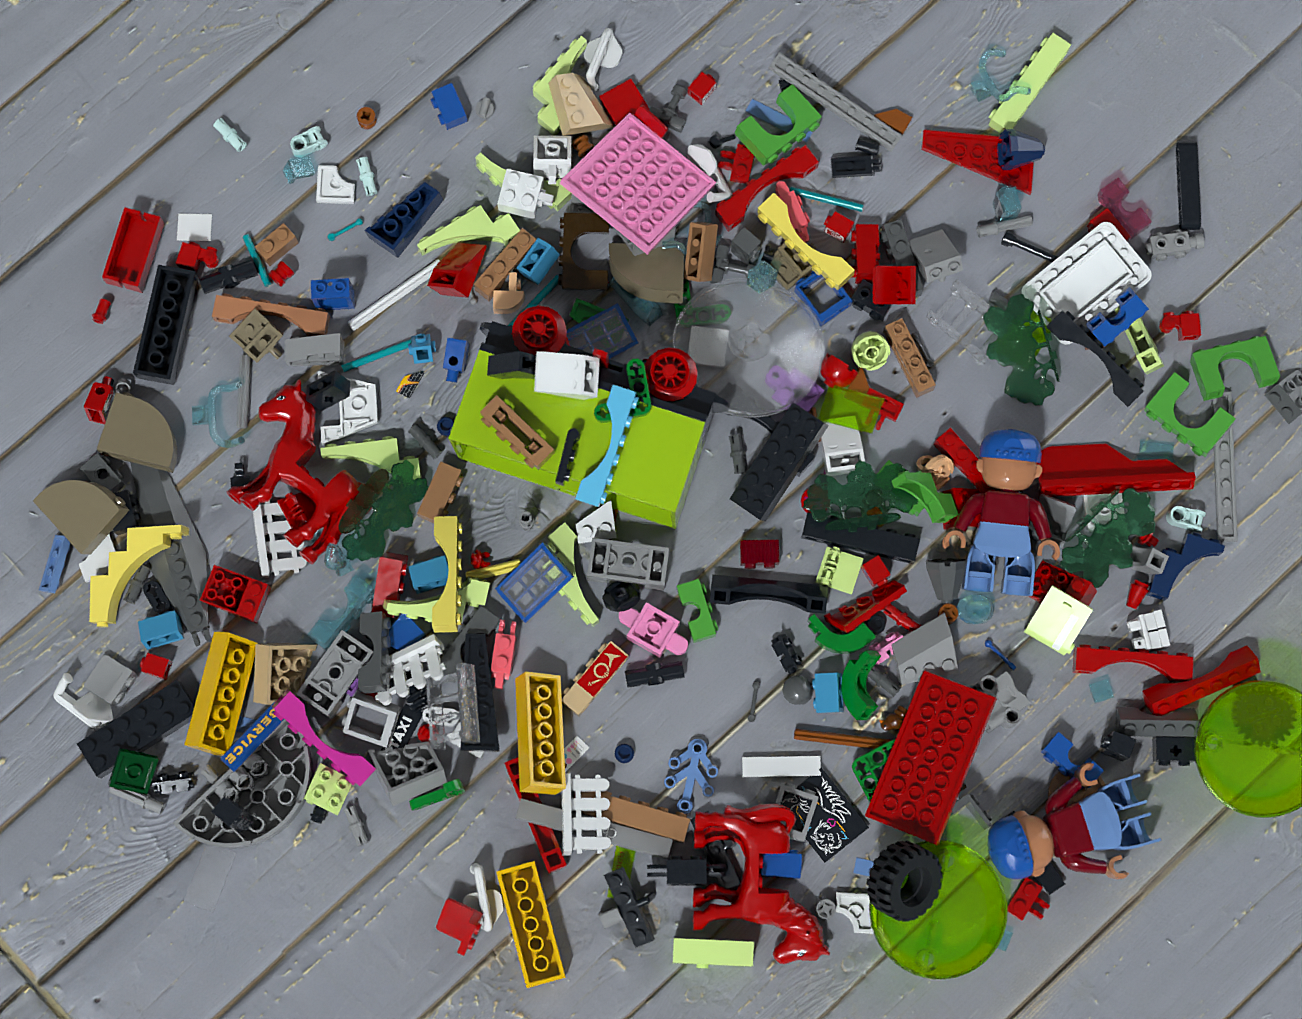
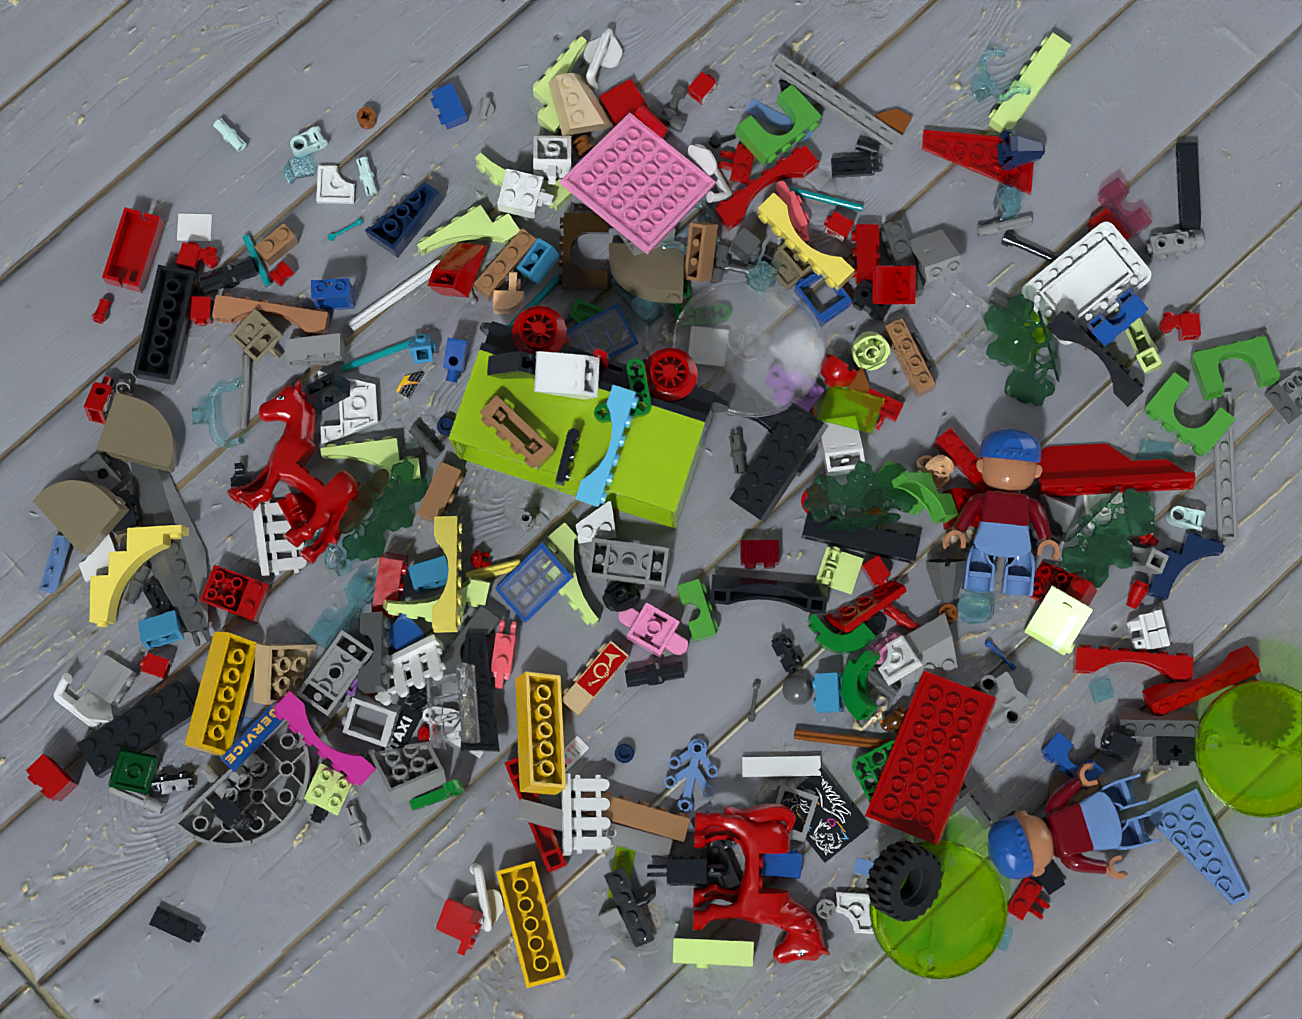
none -> red brick [25,754,78,801]
none -> black hinge [149,906,204,943]
none -> red brick [190,296,214,326]
none -> white tile [878,635,922,686]
none -> medium blue wing [1143,789,1250,905]

